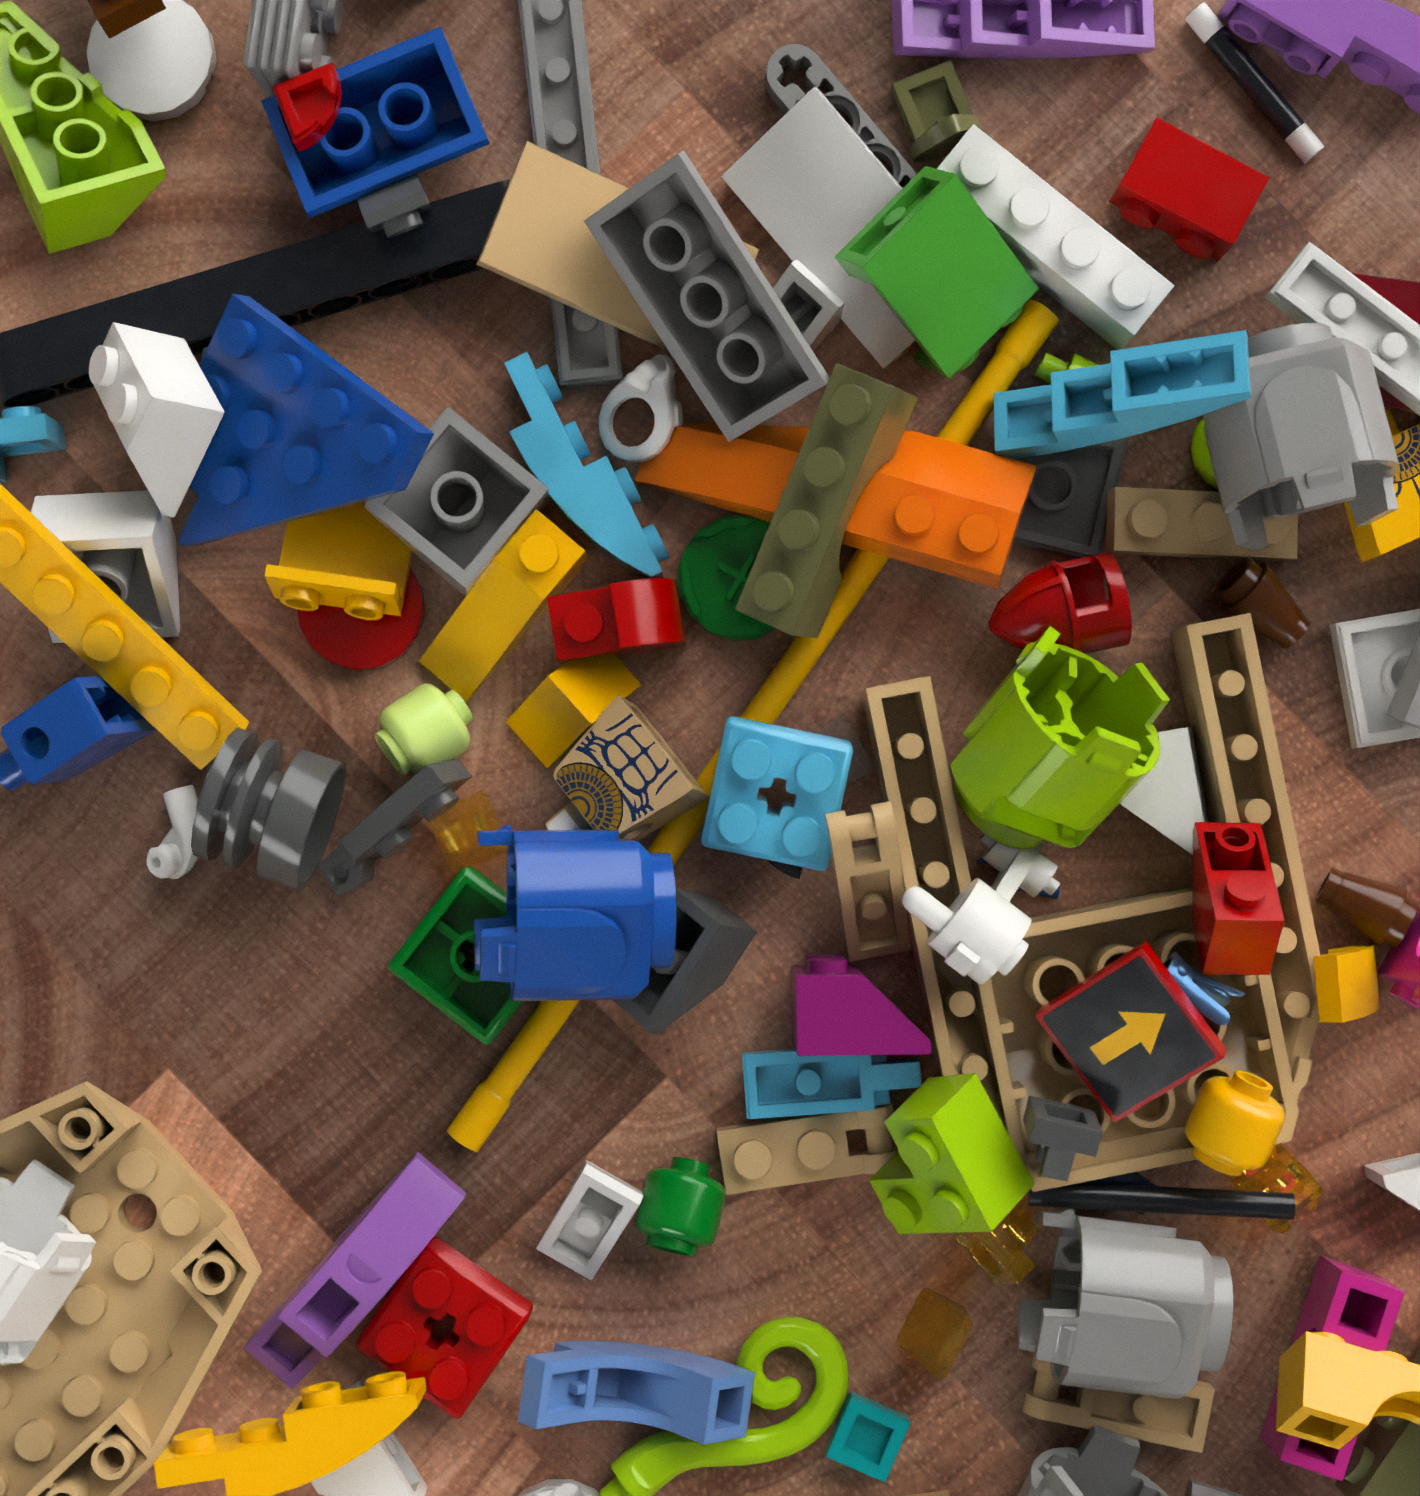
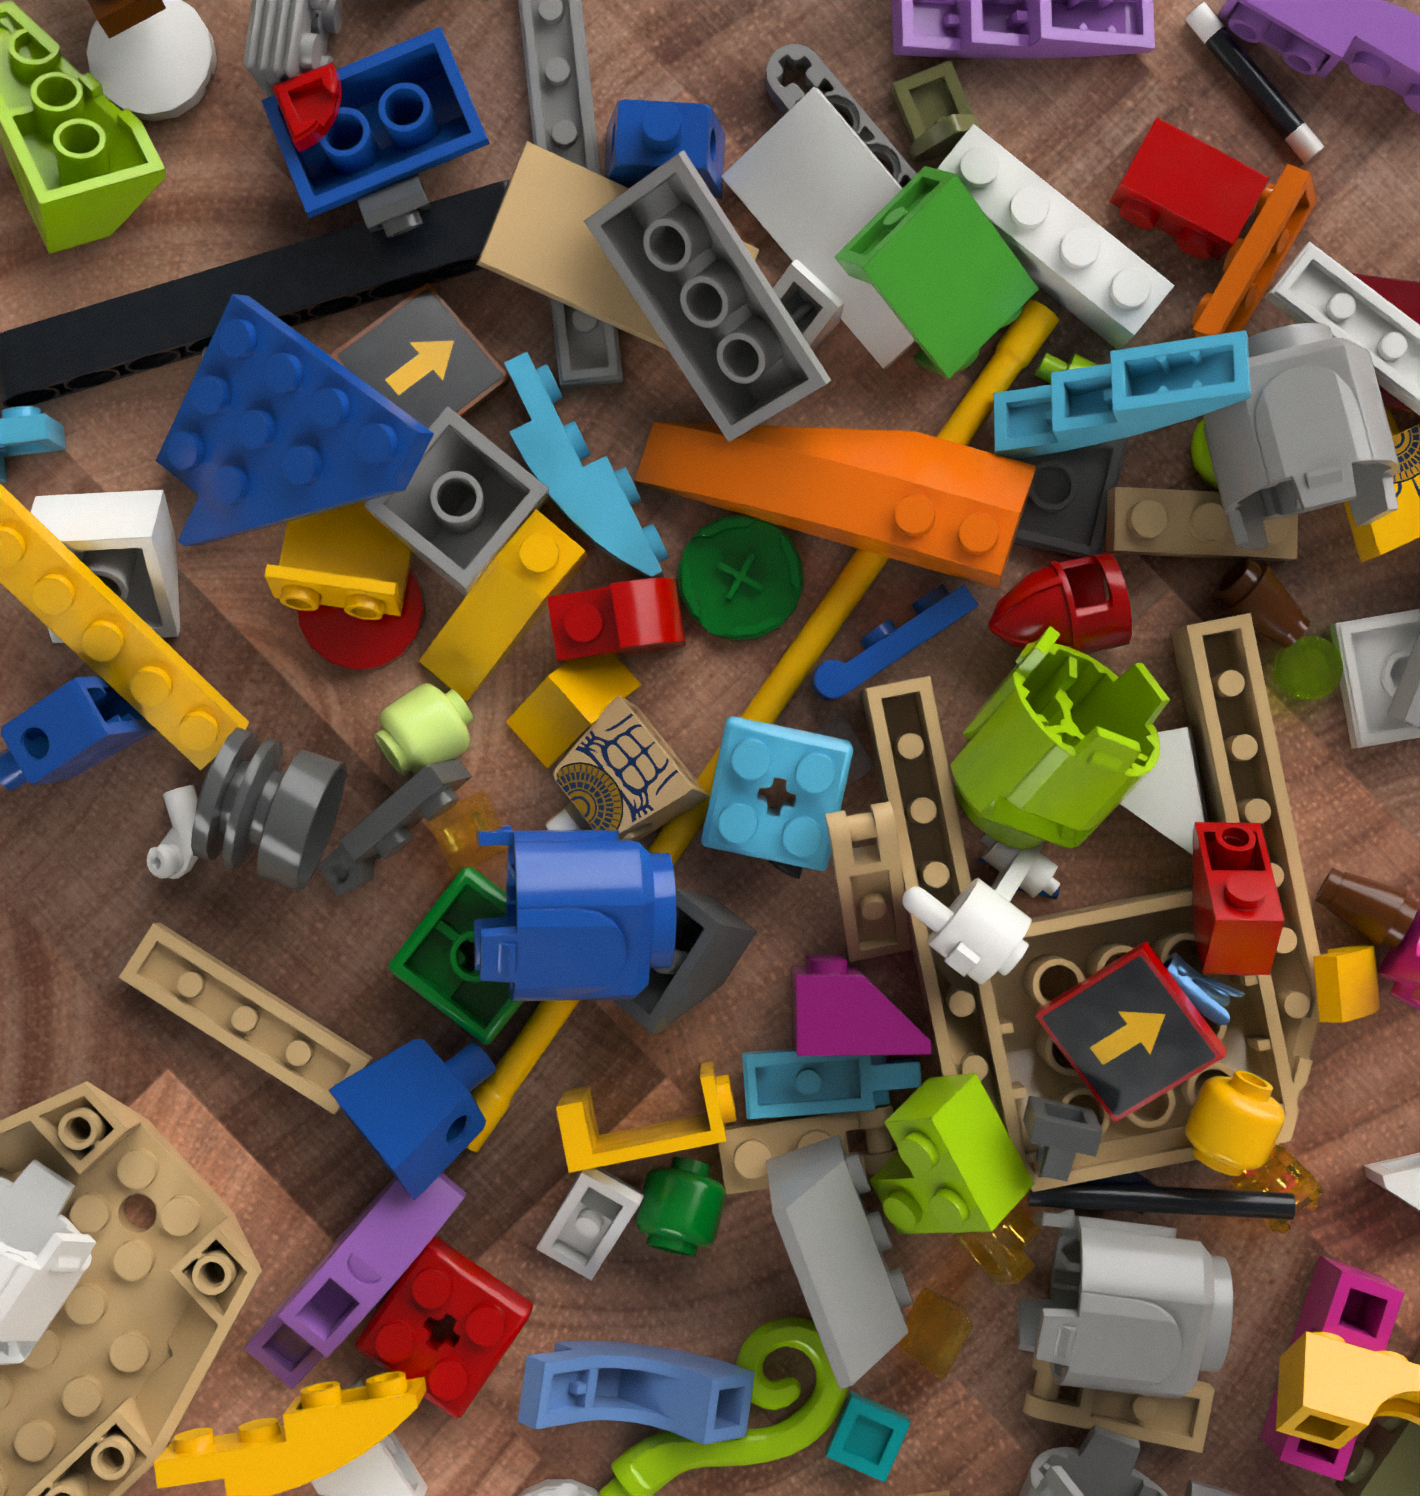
white slope [89,322,225,518] -> none
white piece [598,354,683,463] -> none
olive arch [735,363,918,638] -> none
none -> tan plate [118,922,373,1115]
none -> blue torso [329,1039,497,1200]
none -> black tile [330,282,510,429]
none -> yellow panel [556,1060,737,1173]
none -> blue torso [604,99,726,199]
none -> light grey slope [766,1135,913,1390]
none -> blue plate [812,584,979,701]
none -> orange plate [1192,164,1317,338]
none -> clear neon green tile [1274,636,1343,700]

